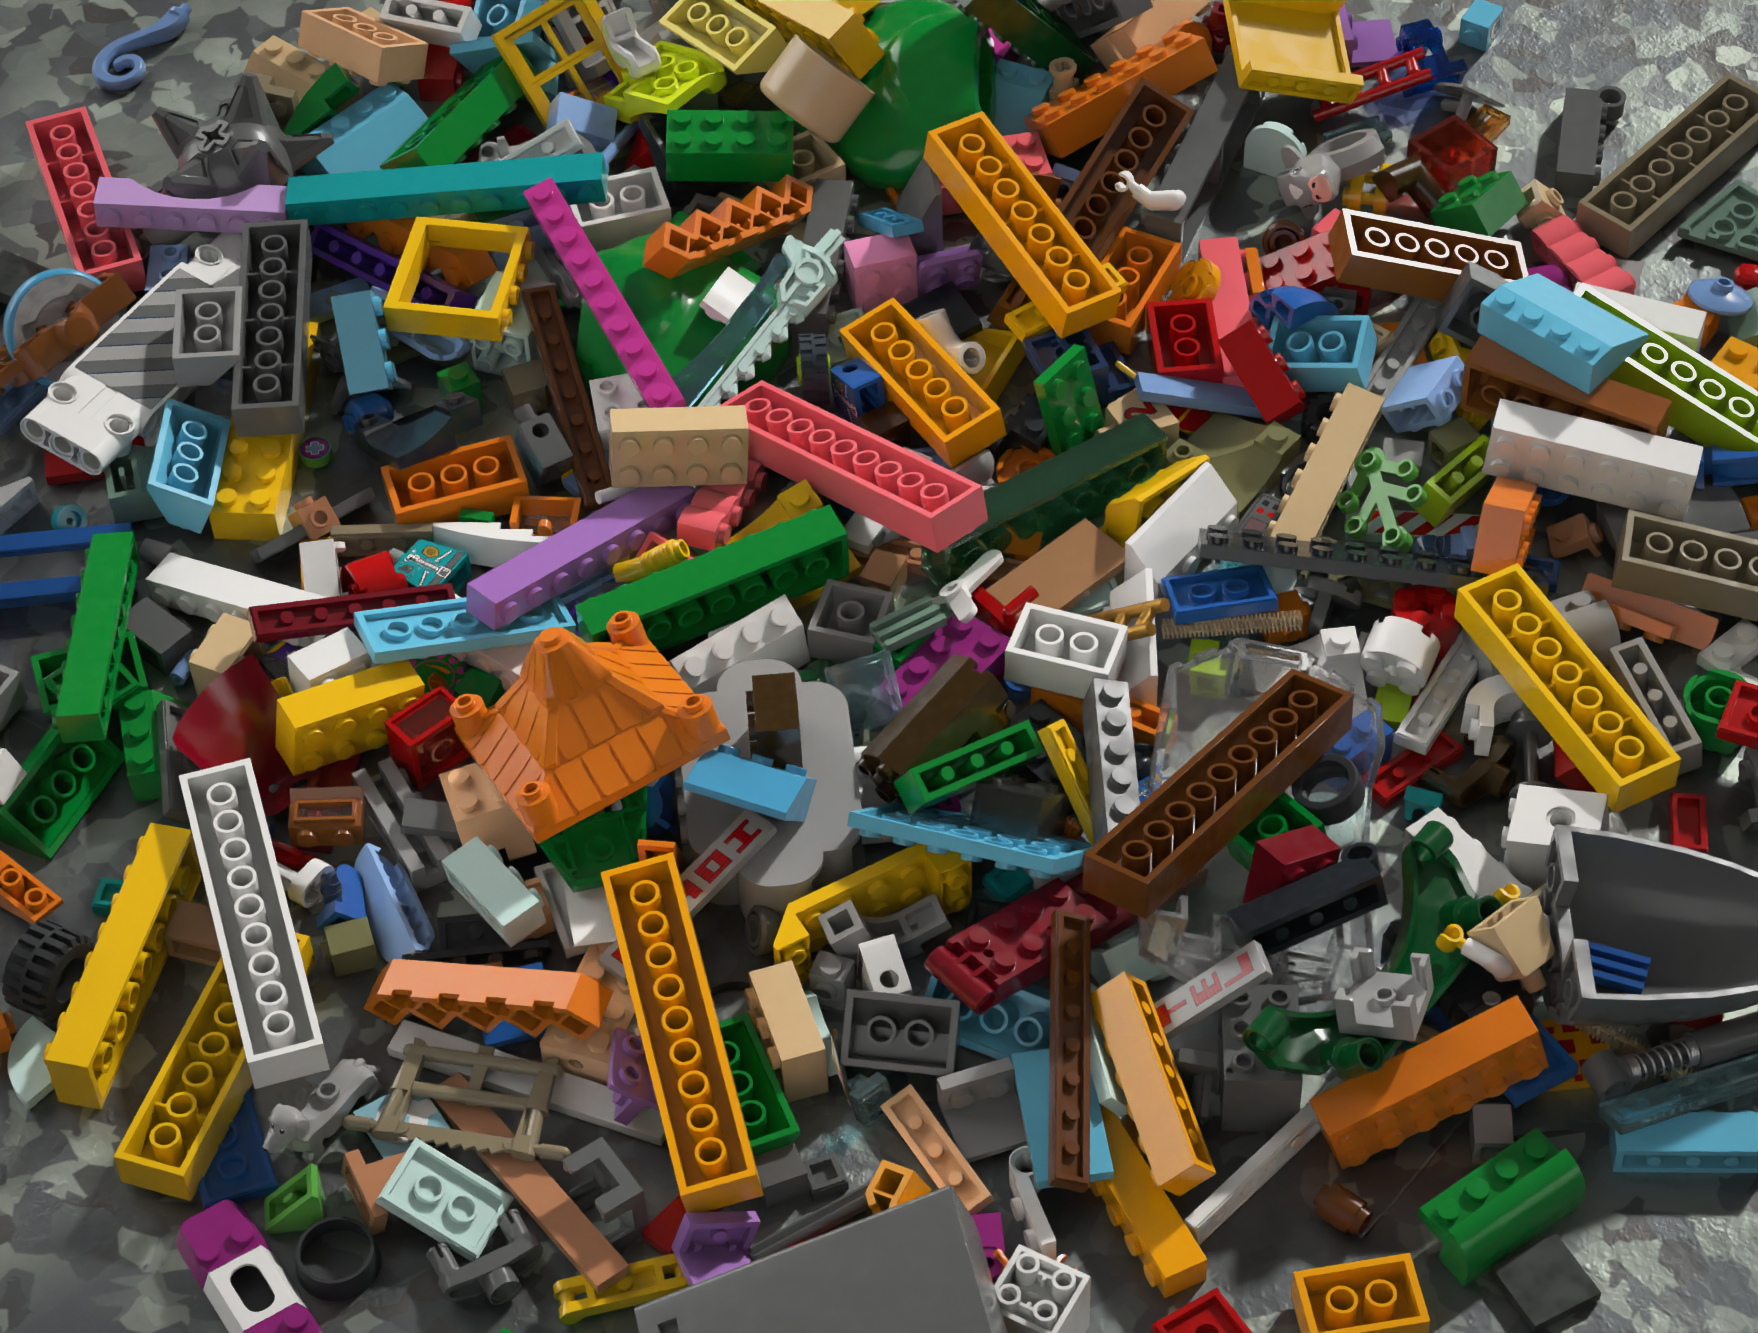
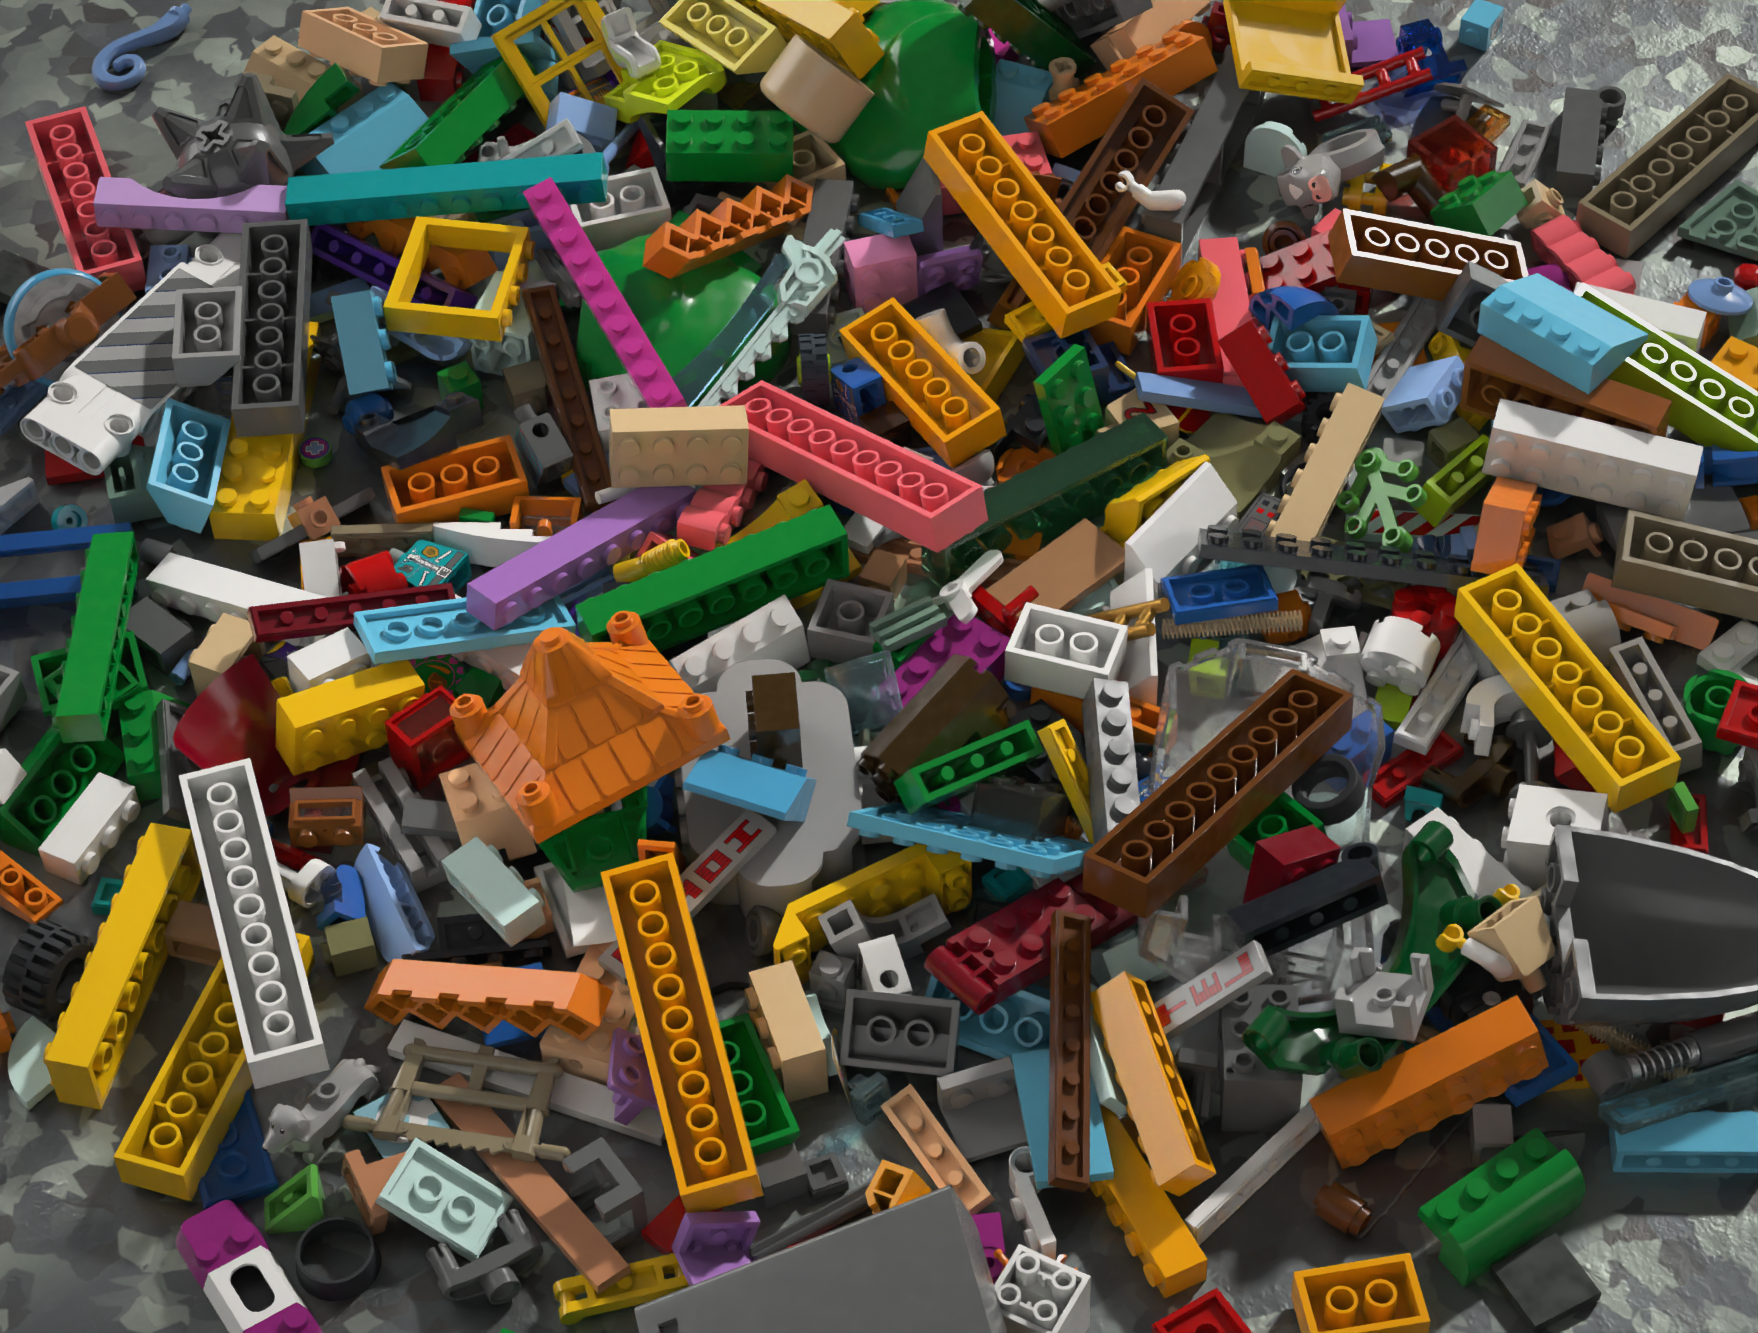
white slope [699,267,755,324] -> none
blue tile [1577,938,1651,995] -> none
none -> white brick [38,772,141,885]
none -> light grey tile [1499,119,1553,189]
none -> bright green tile [1666,781,1699,834]

